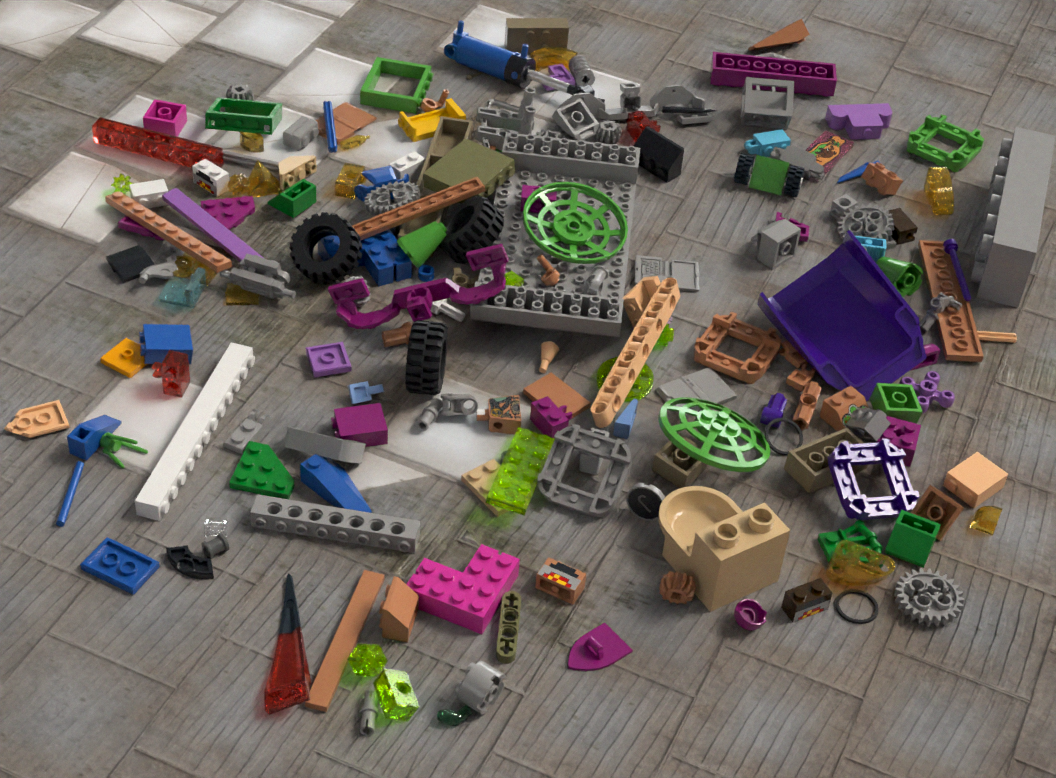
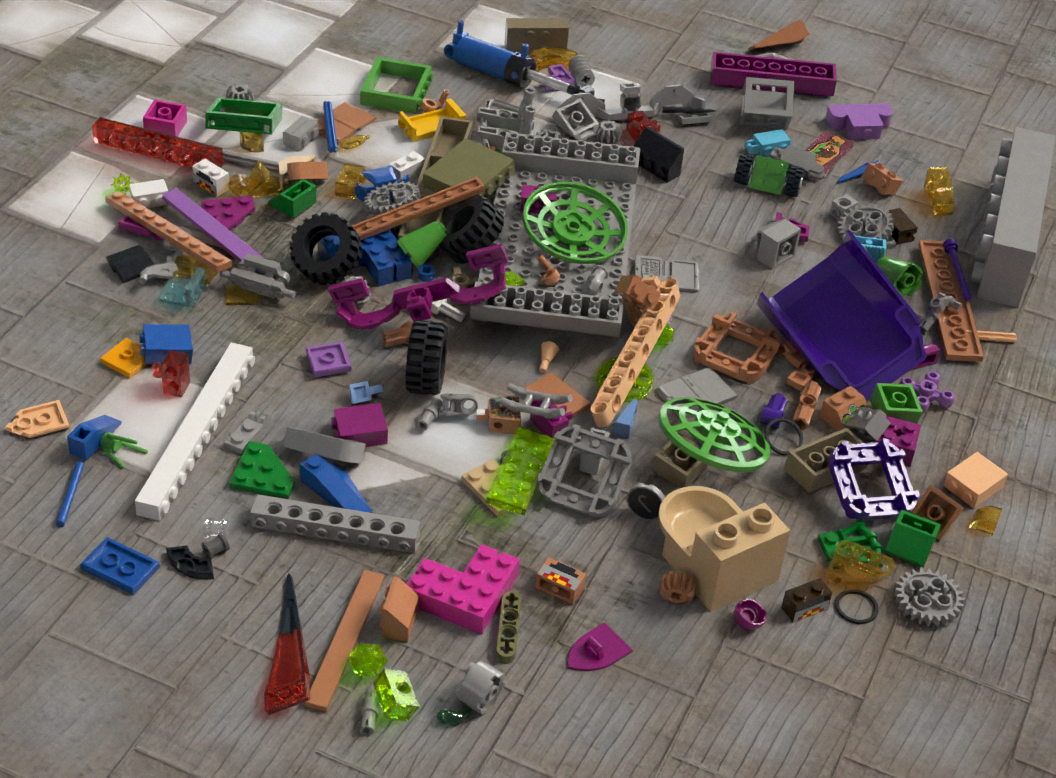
bright green plate [907,114,984,172] -> none
none -> nougat beam [287,162,329,181]
none -> light grey piece [499,383,573,419]
none -> nougat brick [614,274,661,311]

